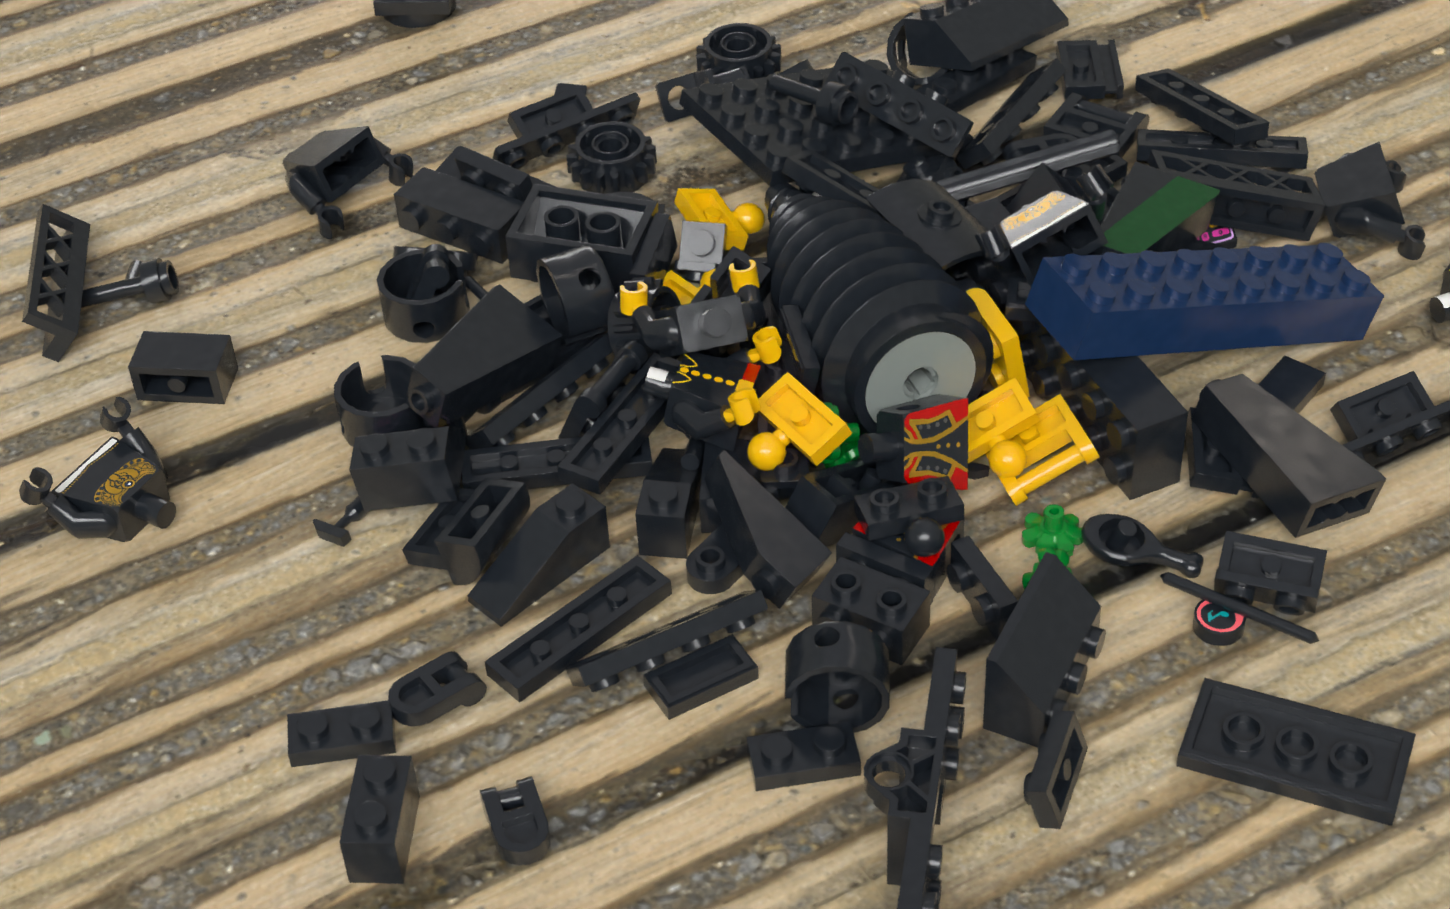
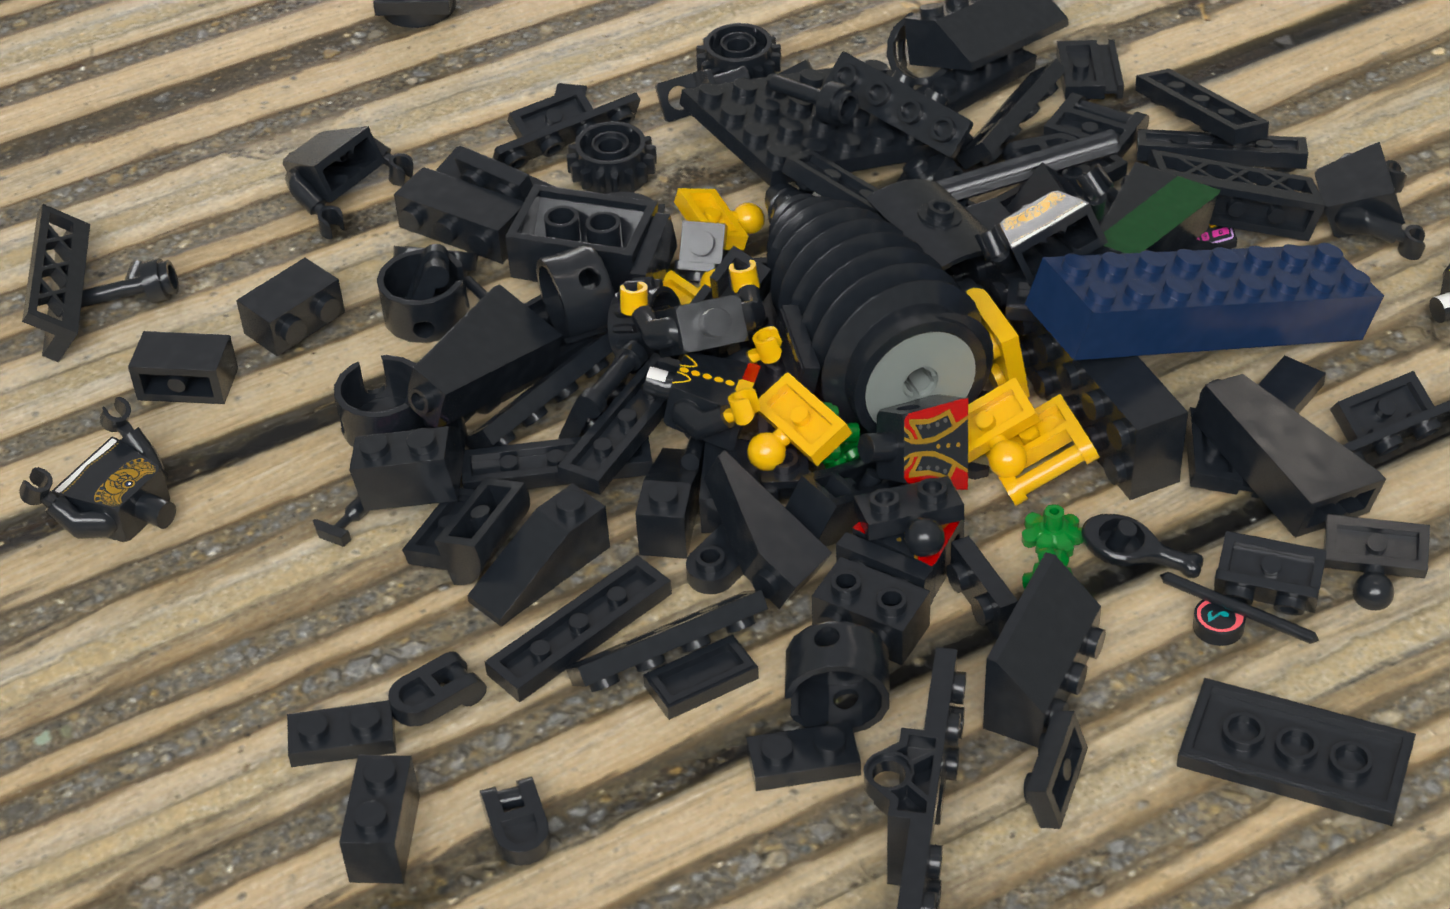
none -> black brick [236,257,345,356]
none -> black plate [1324,514,1430,611]

